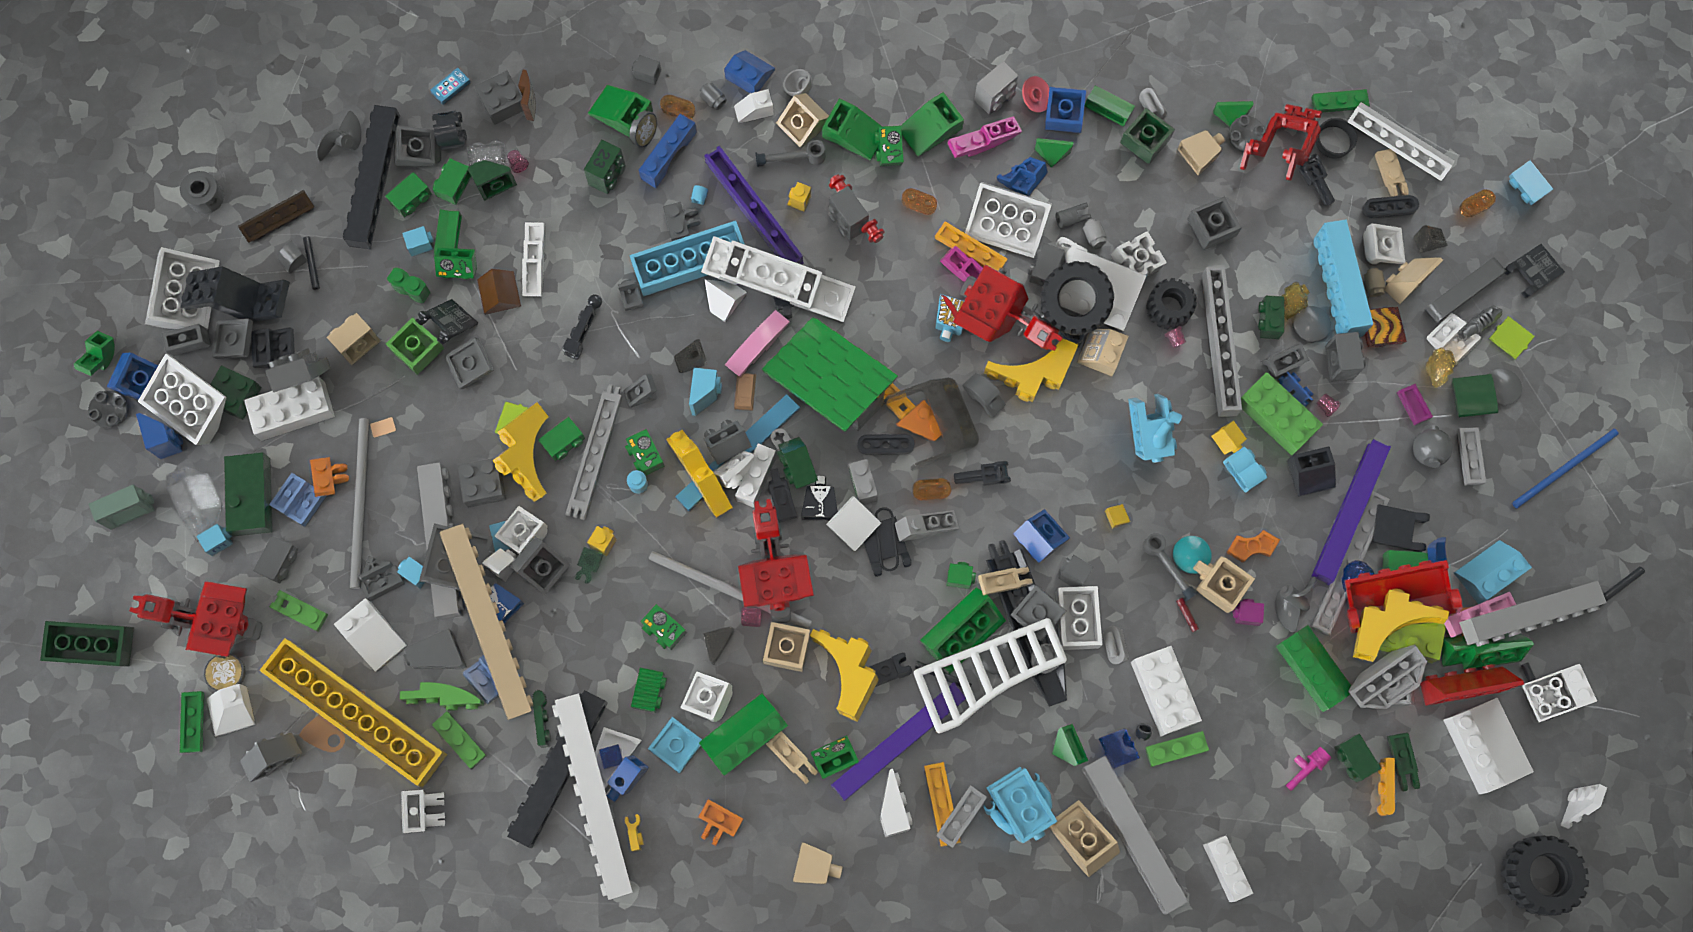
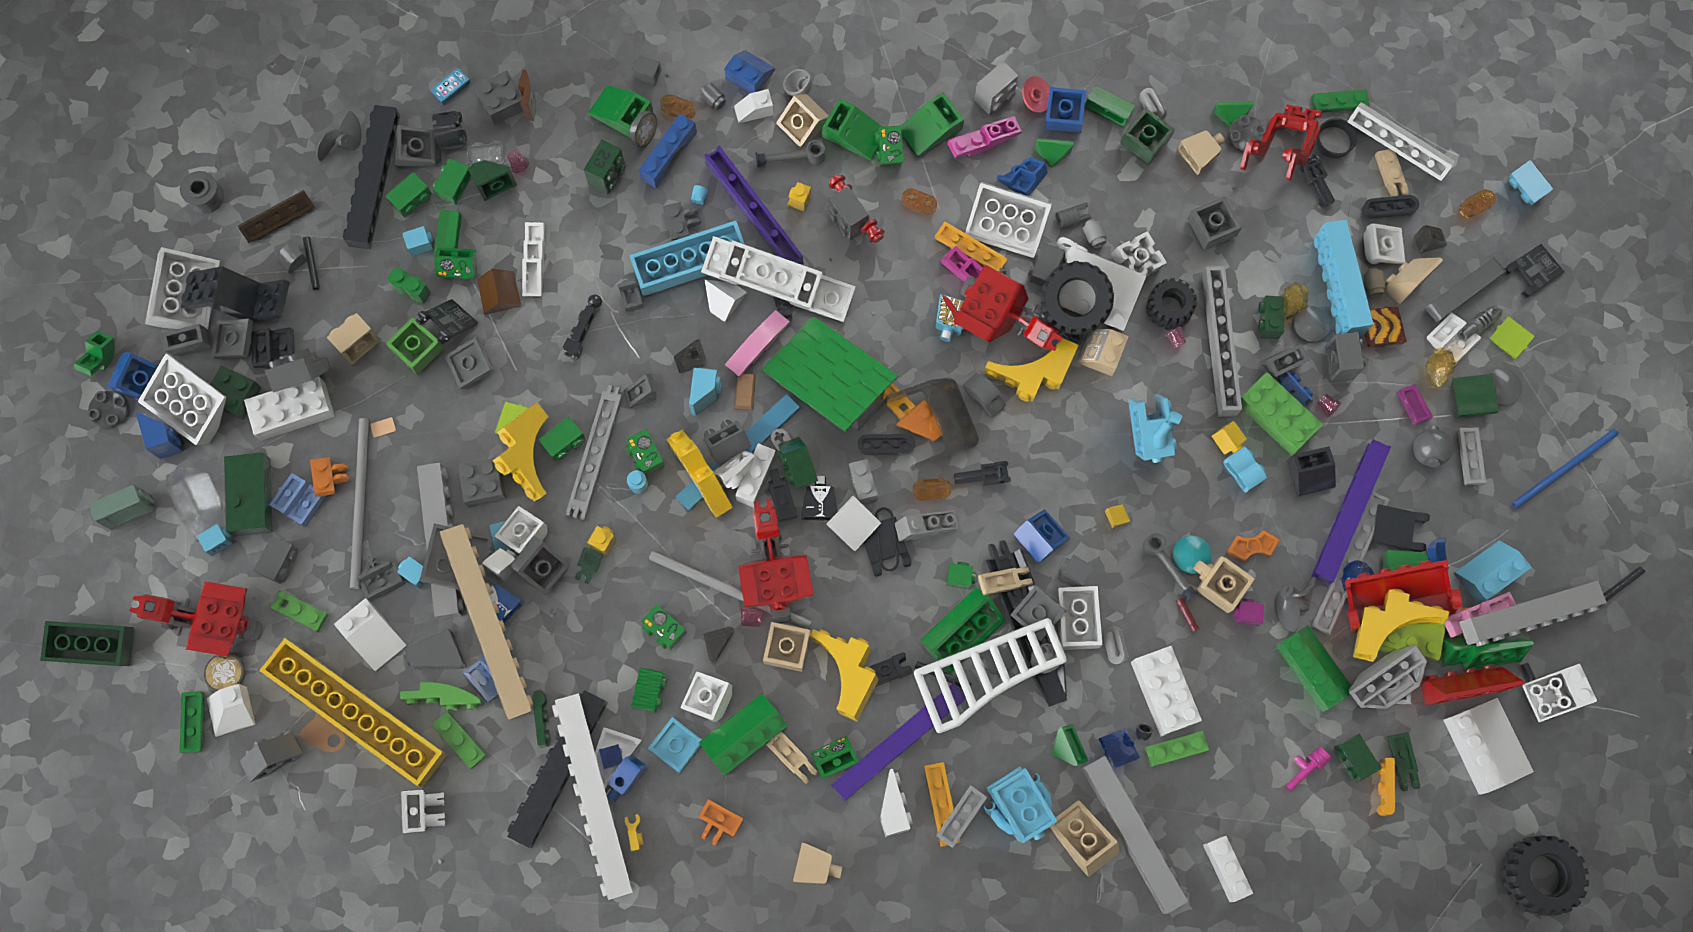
white wing [1561,784,1607,829] -> none

